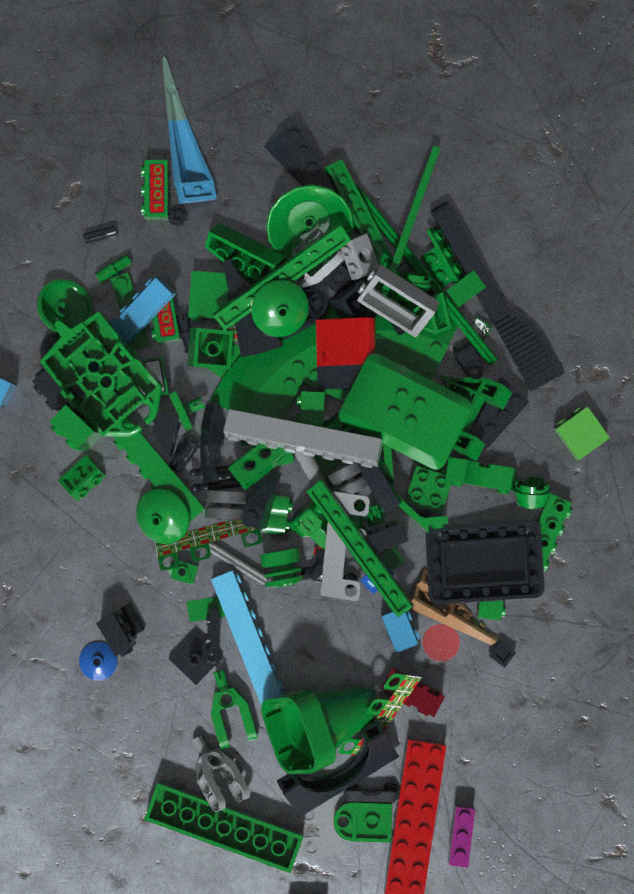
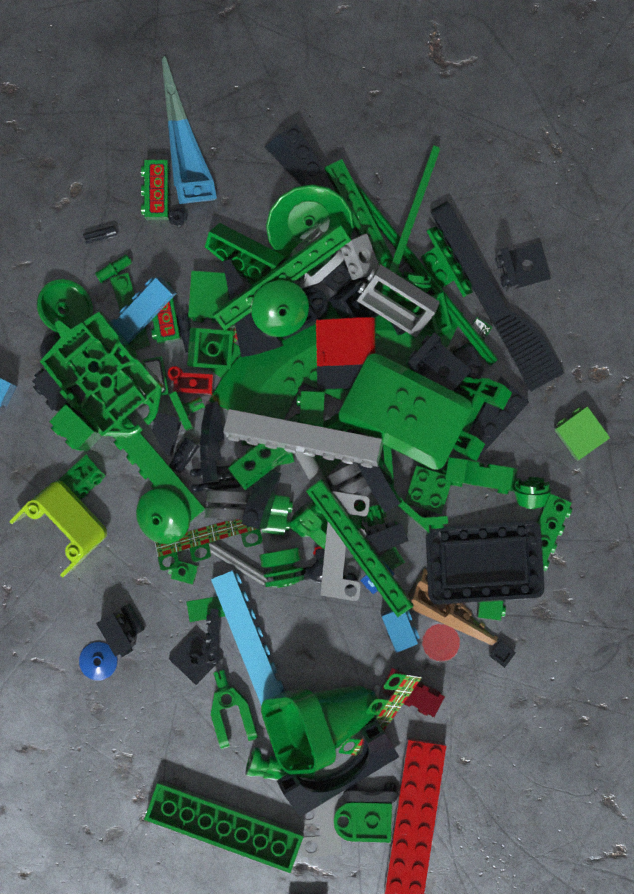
light grey piece [192,735,250,812] -> none
green sticker [446,270,486,308] -> none
magenta brick [448,803,475,868] -> none
none -> lime windscreen [9,481,107,578]
none -> red hinge [168,366,214,395]
none -> green piece [245,747,315,780]
none -> black bracket [408,333,472,392]
none -> black bracket [495,242,551,292]

